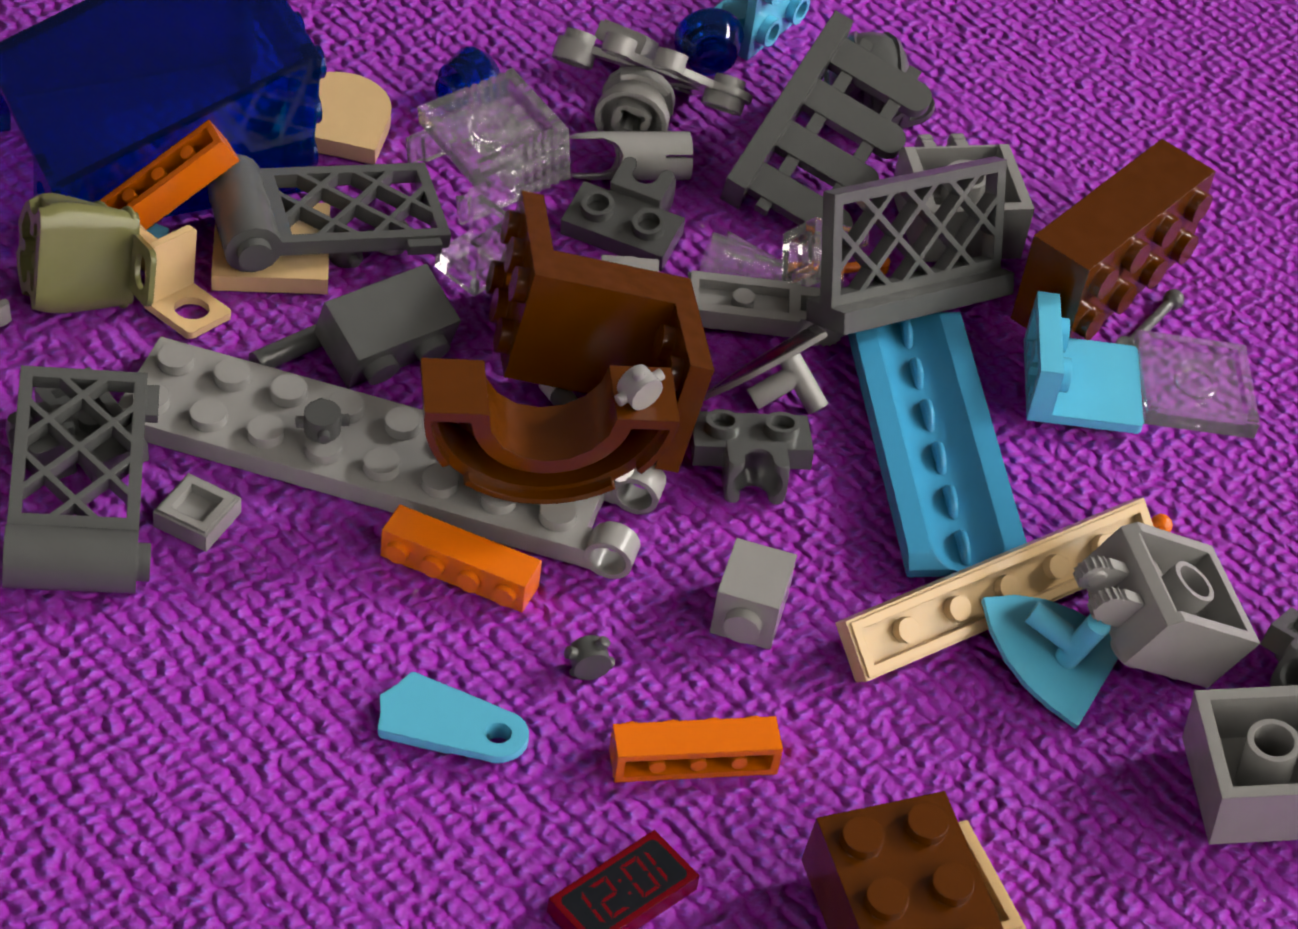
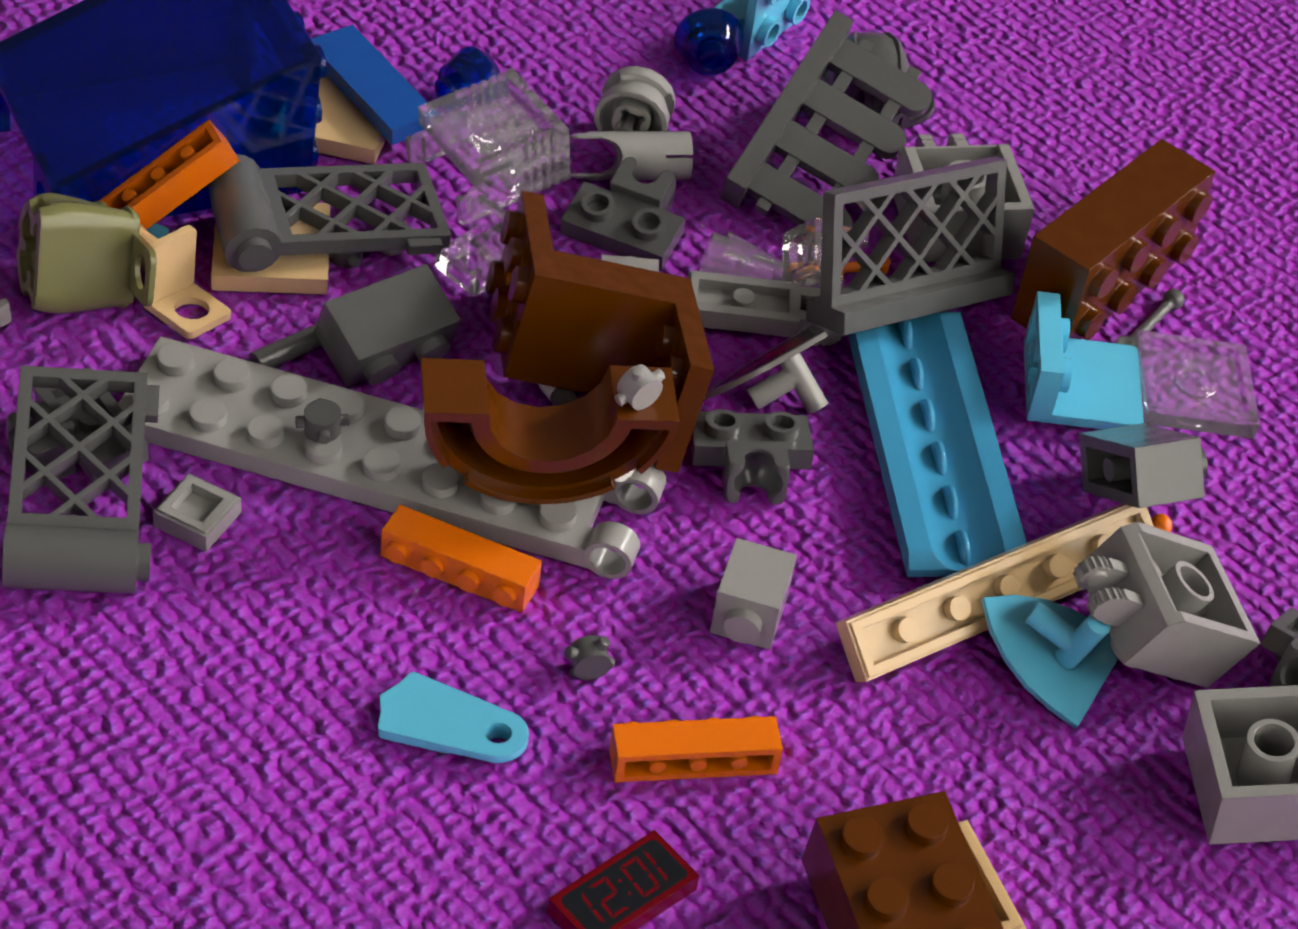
light grey plant [552,27,753,116] -> none
light grey tile [595,19,660,60] -> none
none -> blue tile [307,24,439,145]
none -> dark grey brick [1079,423,1208,508]

